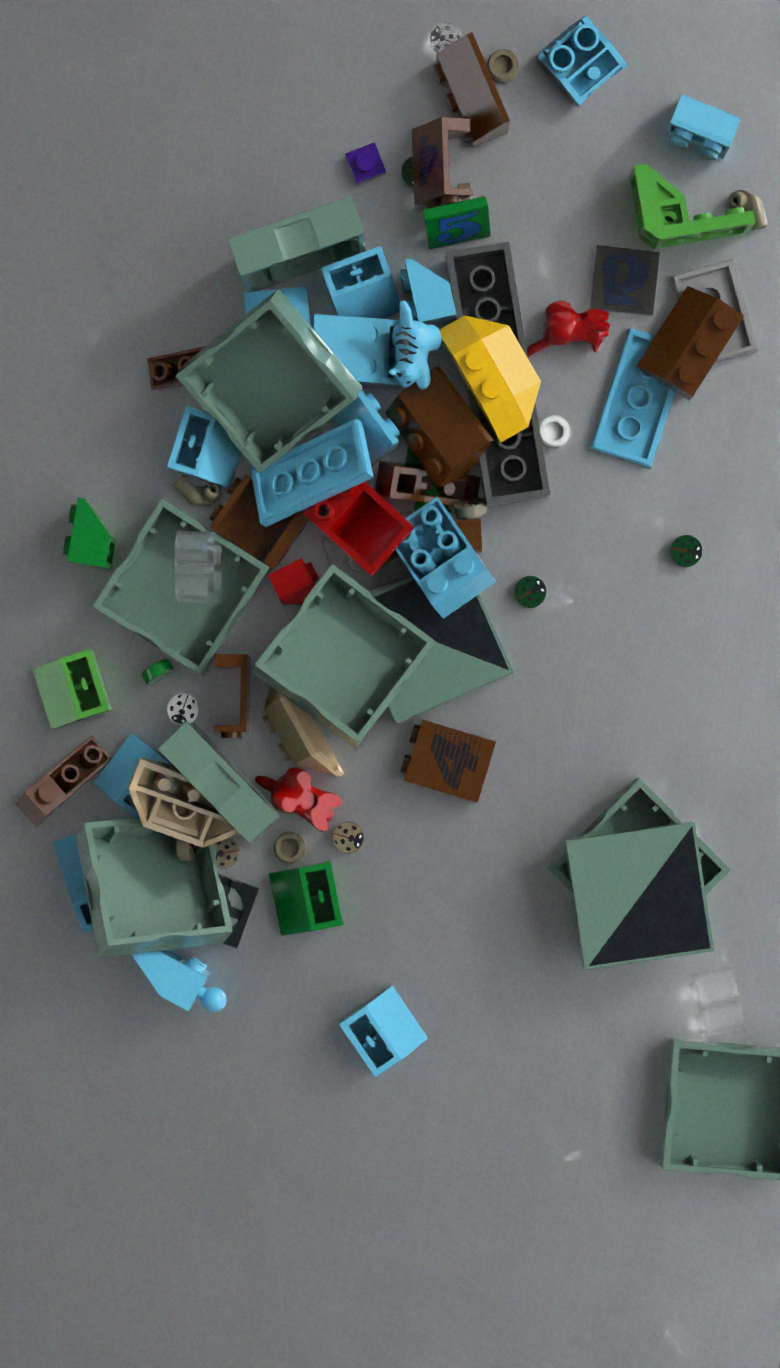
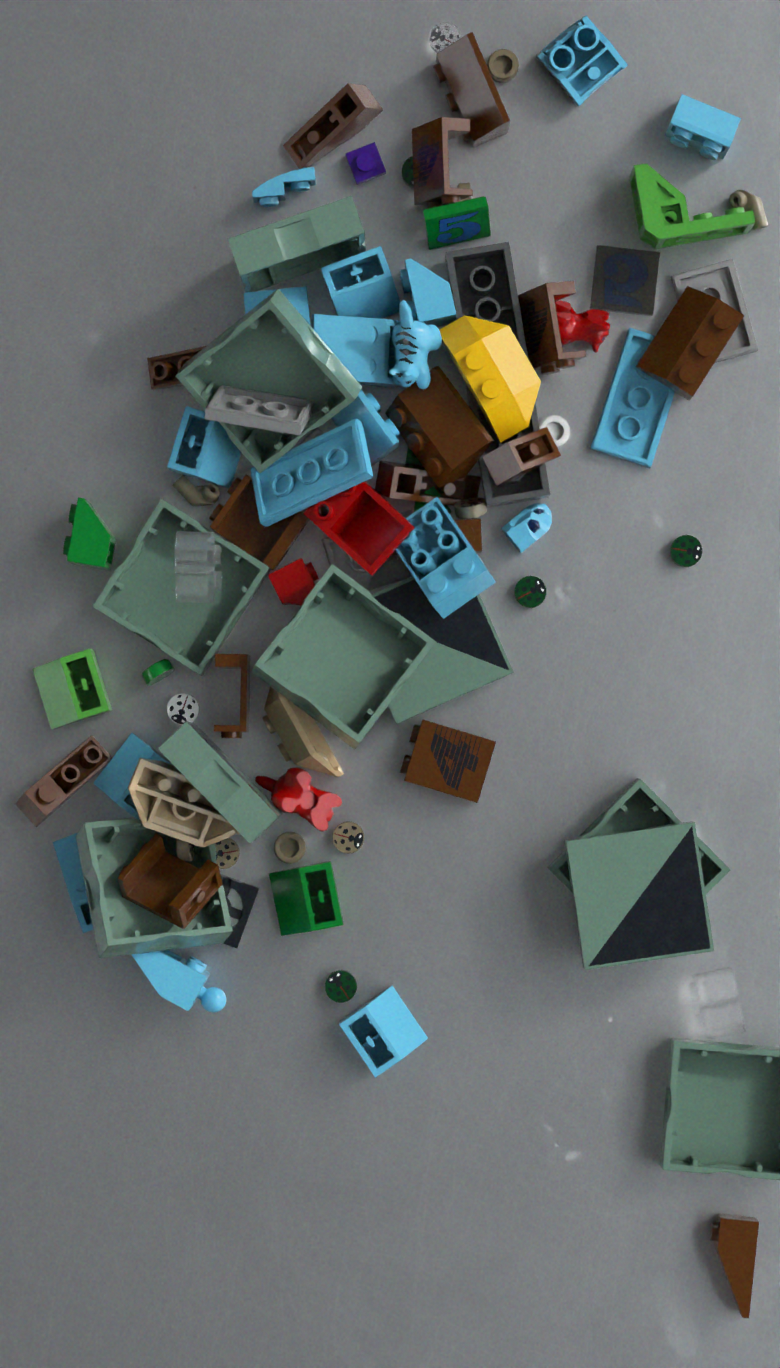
none -> reddish brown panel [117,833,222,929]
none -> light grey tile [204,385,314,436]
none -> medium azure slope [252,167,316,207]
none -> reddish brown slope [283,83,383,169]
none -> dark green tile [325,970,357,1003]
none -> slope [483,427,561,486]
none -> medium azure rock [501,503,552,553]
none -> reddish brown panel [518,281,586,375]
none -> reddish brown slope [710,1213,759,1318]

